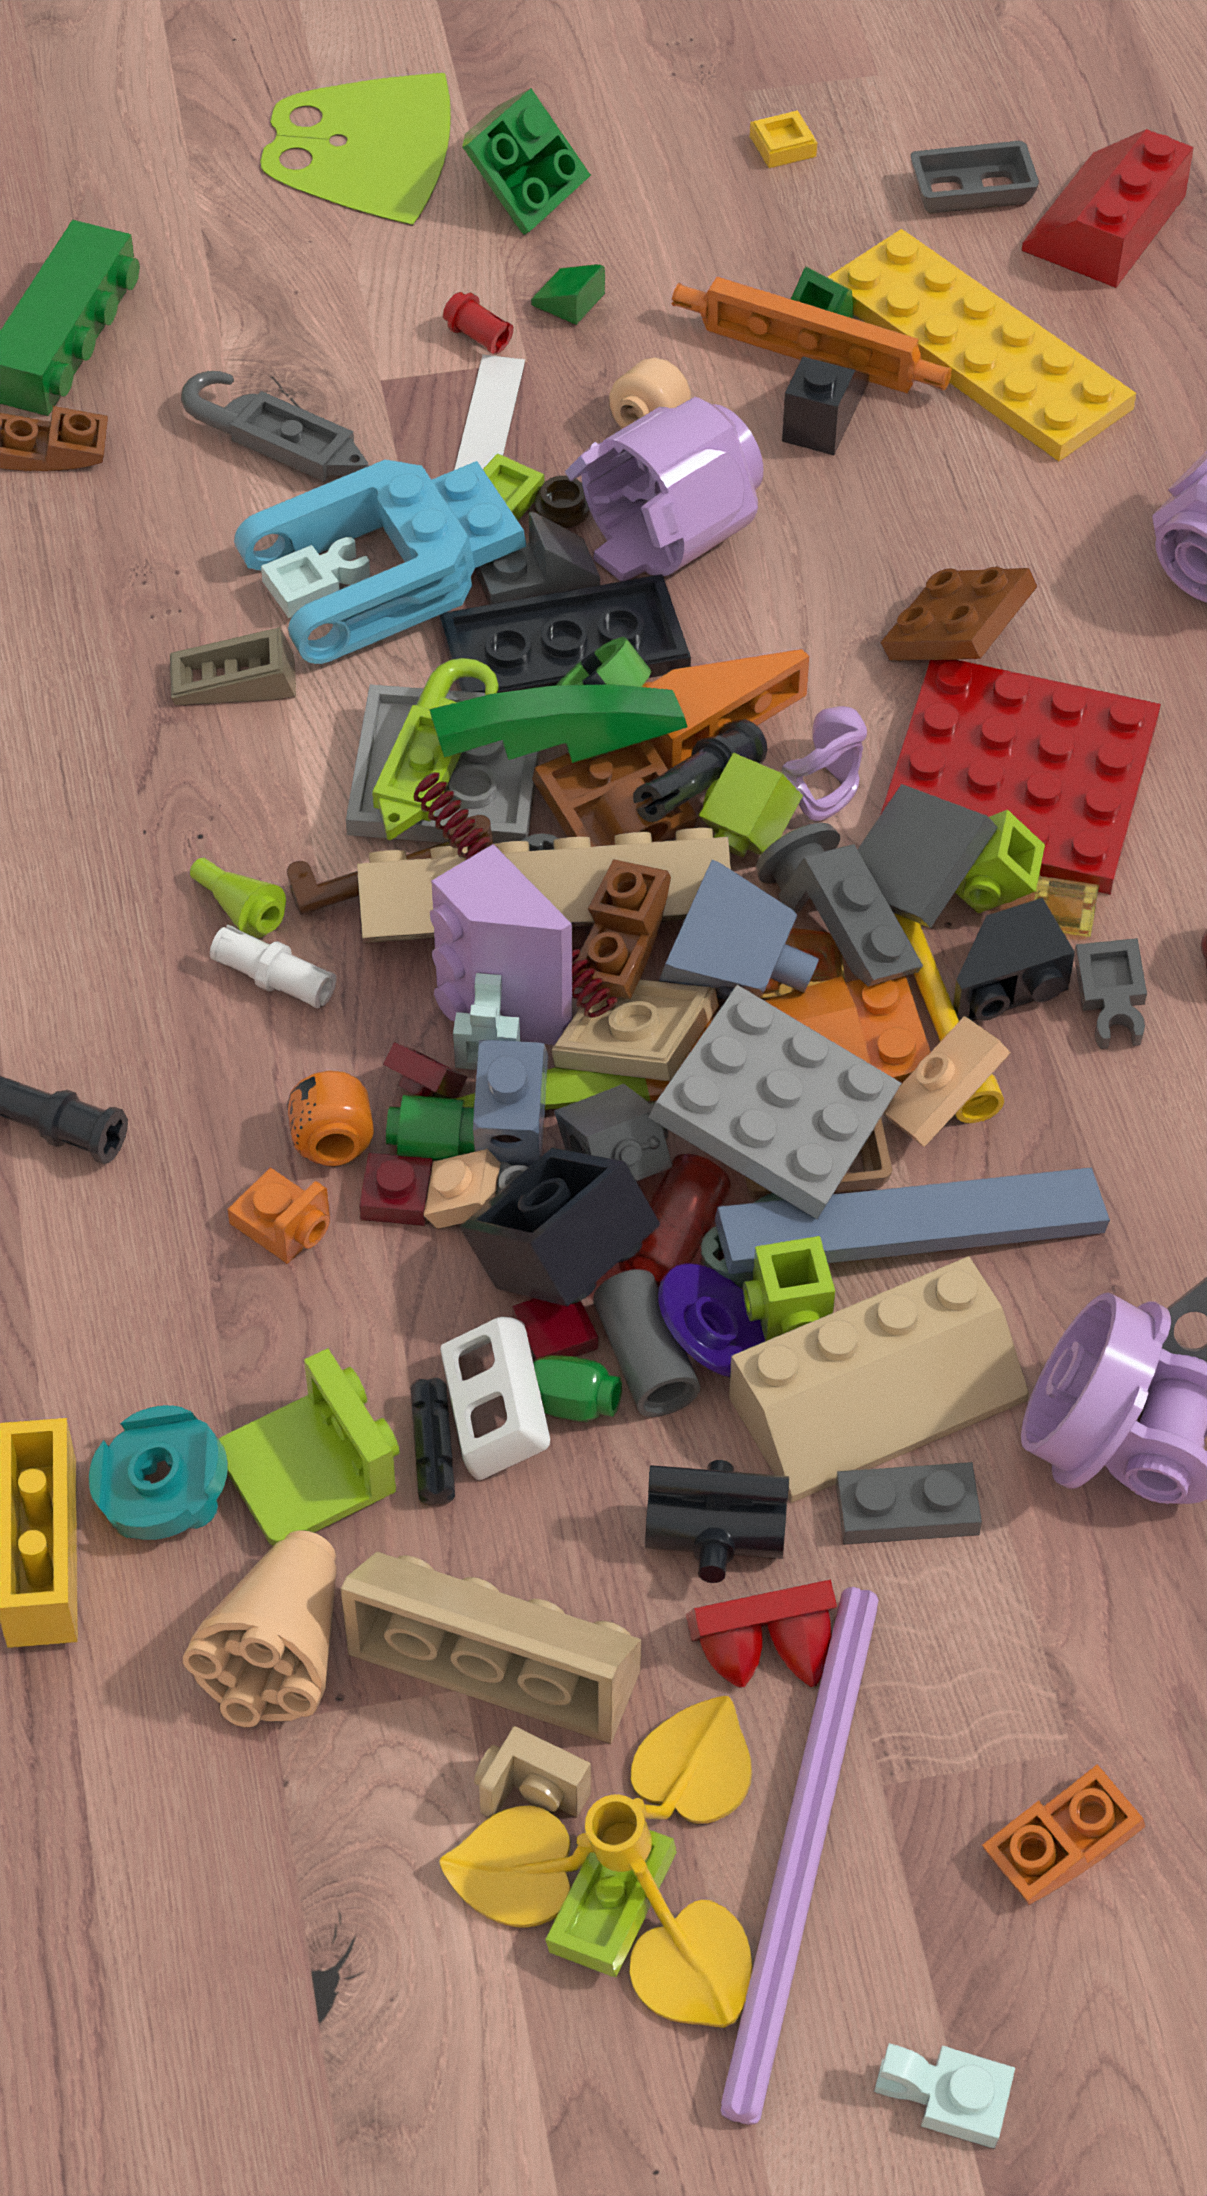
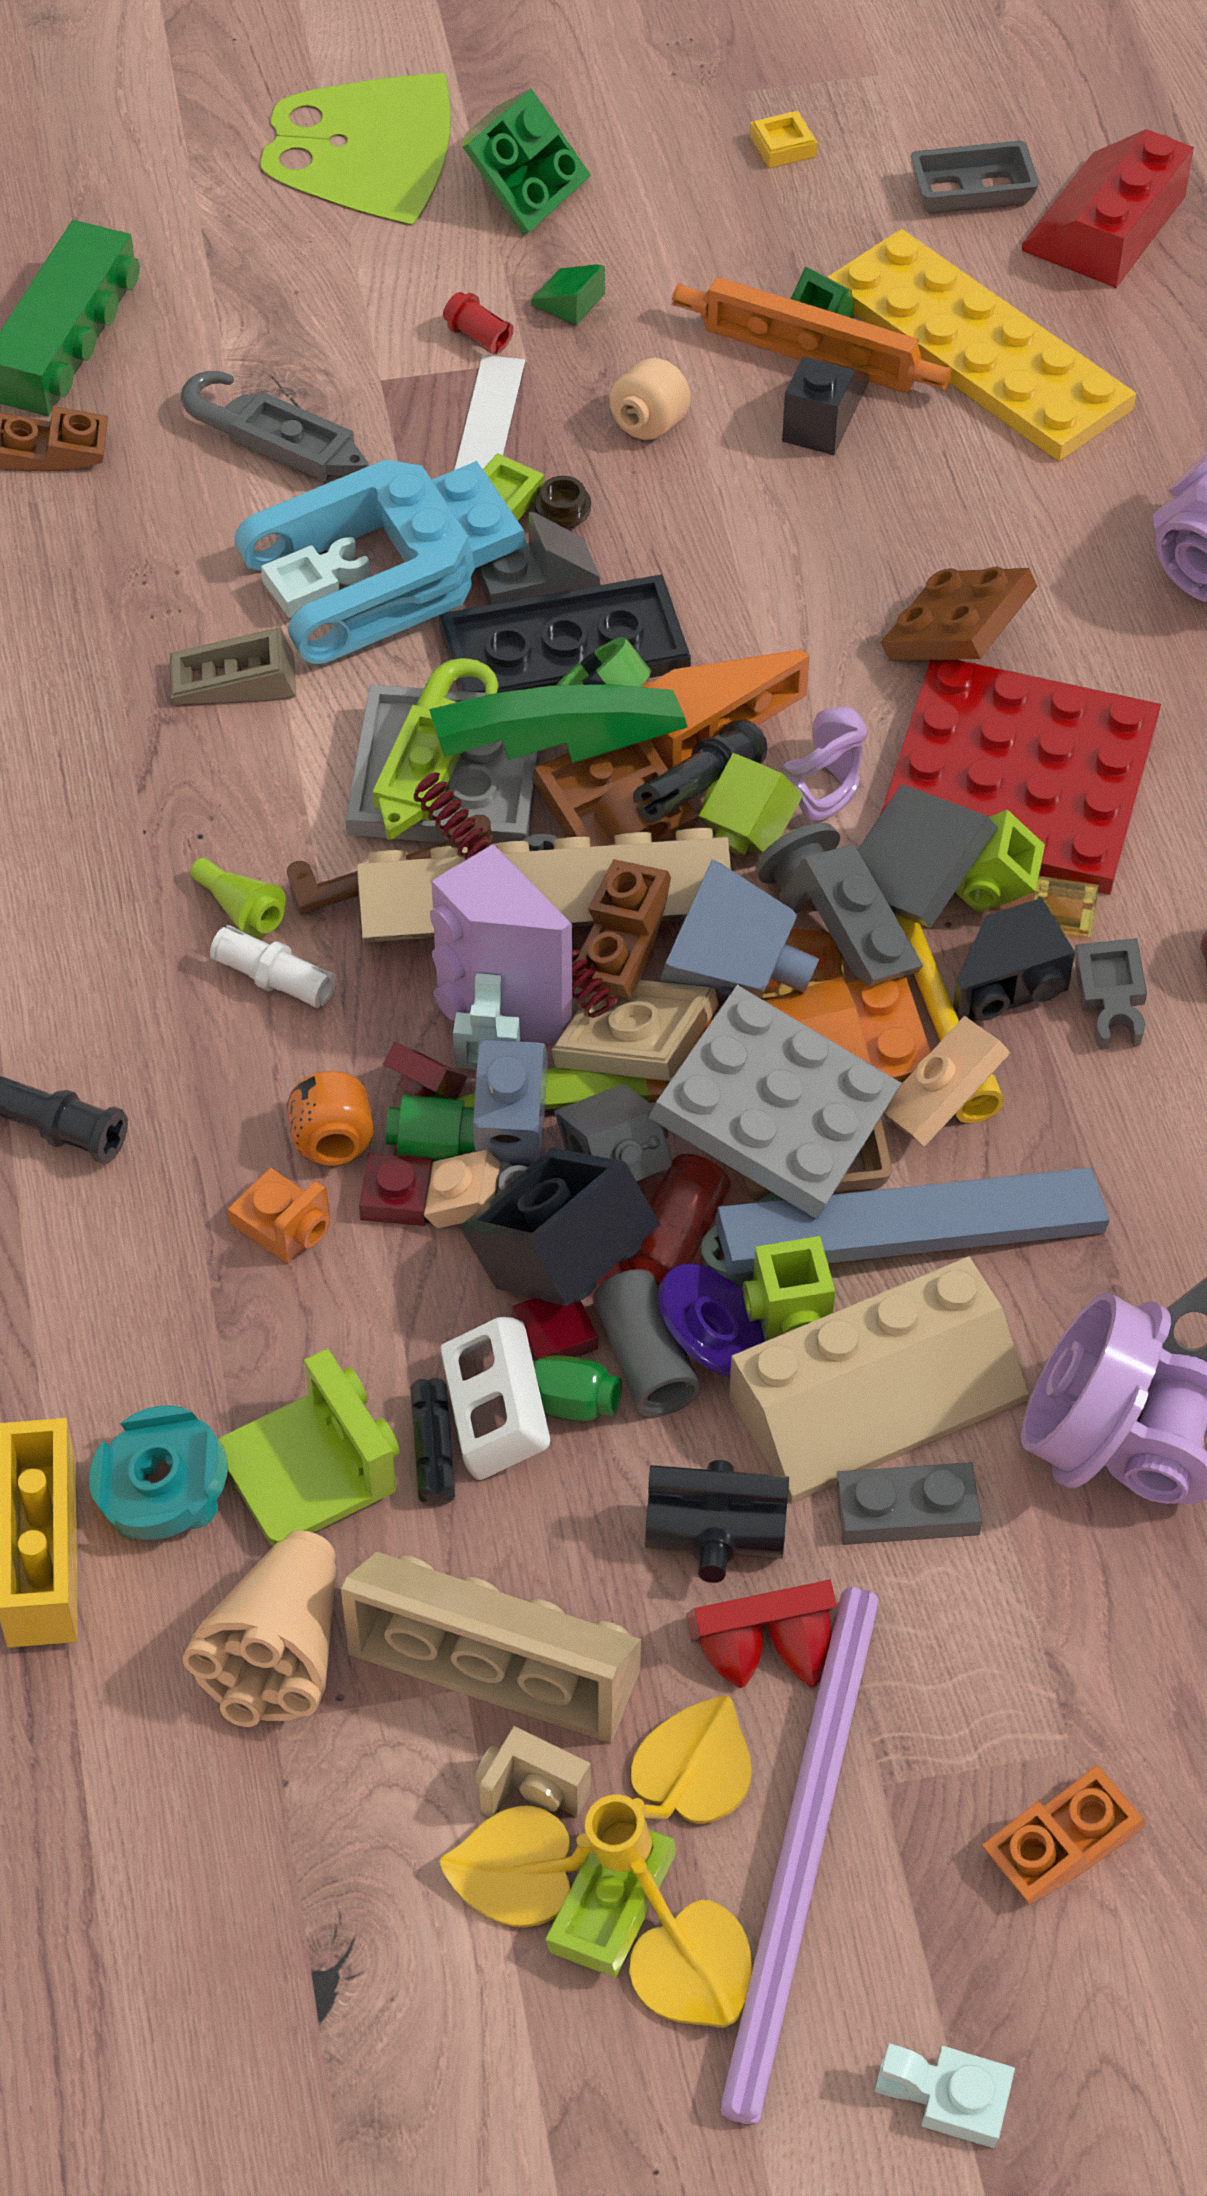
lavender piece [565,397,763,581] -> none

